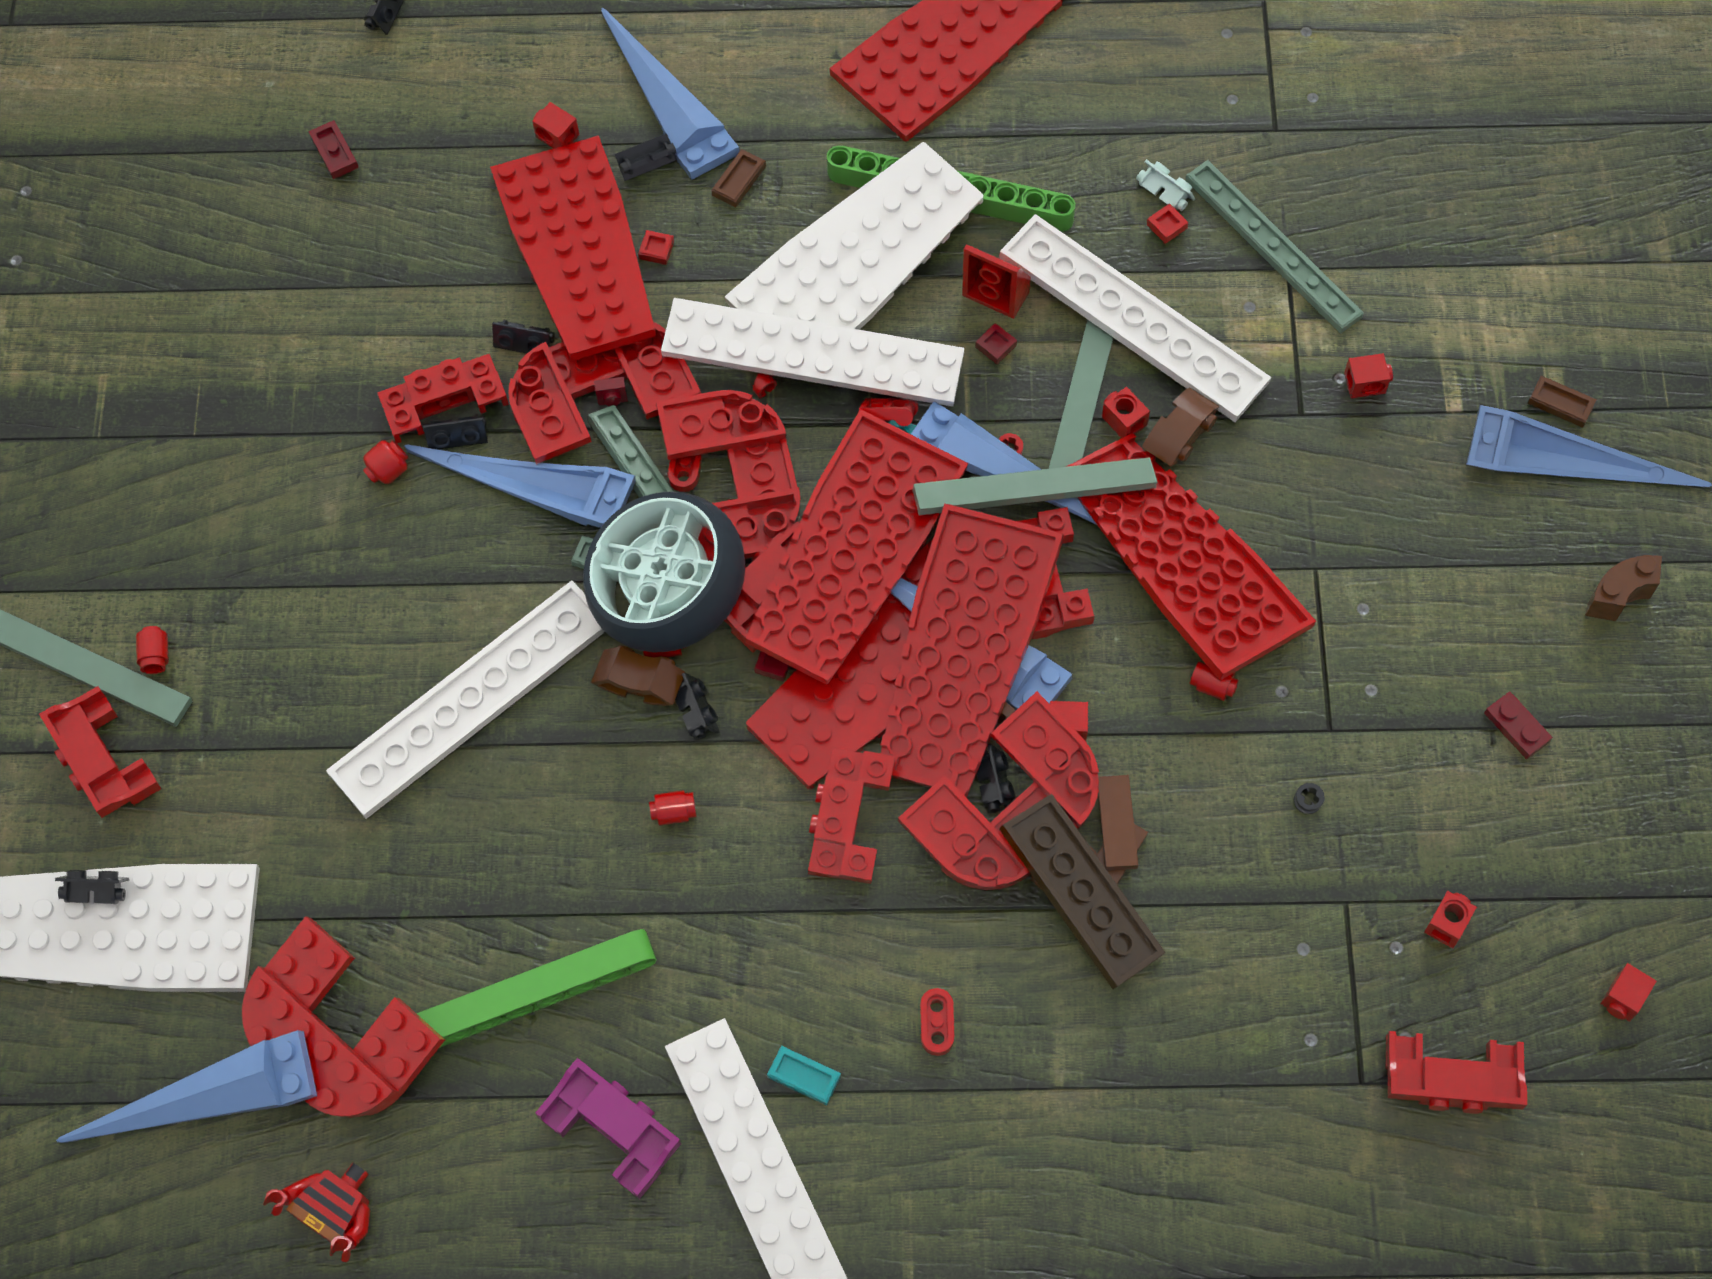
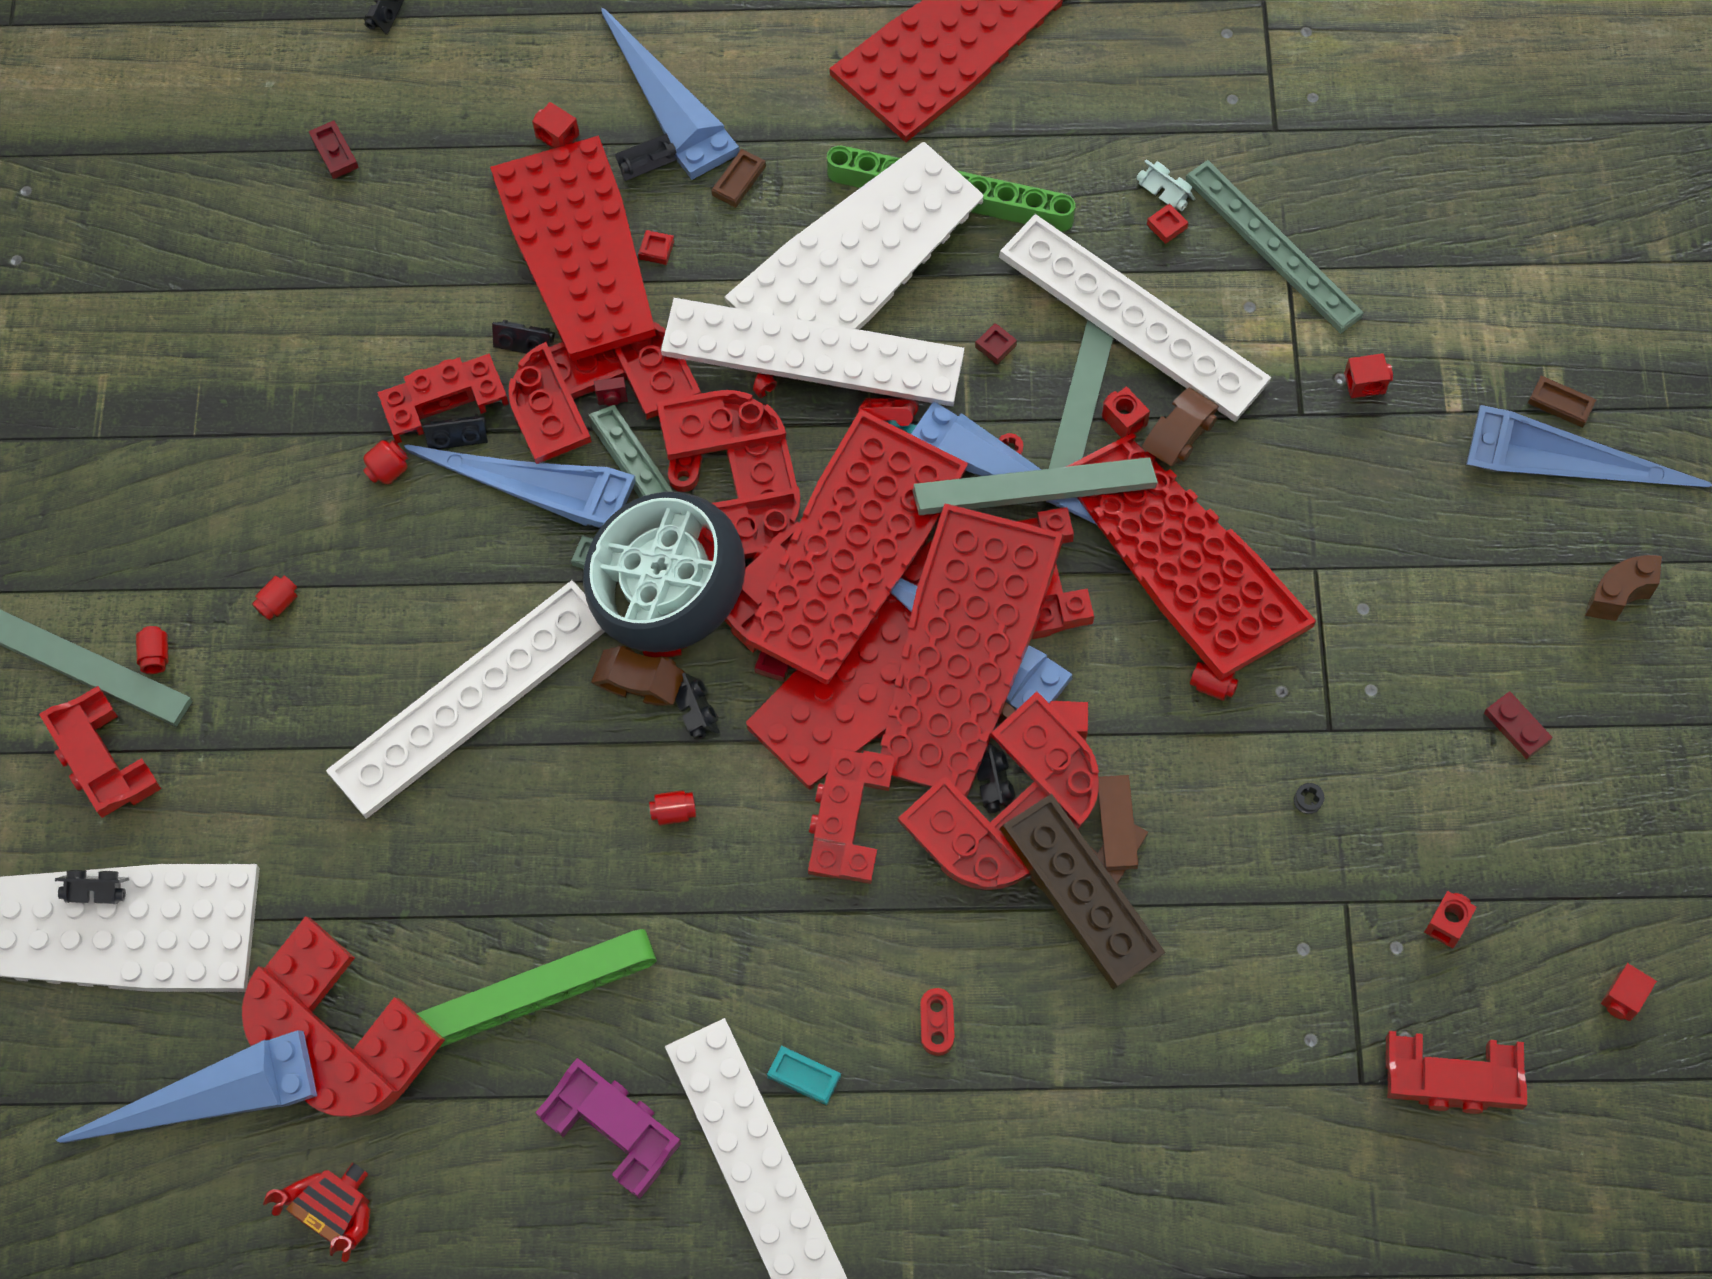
red slope [962,244,1031,319] -> none
none -> red brick [252,575,298,621]

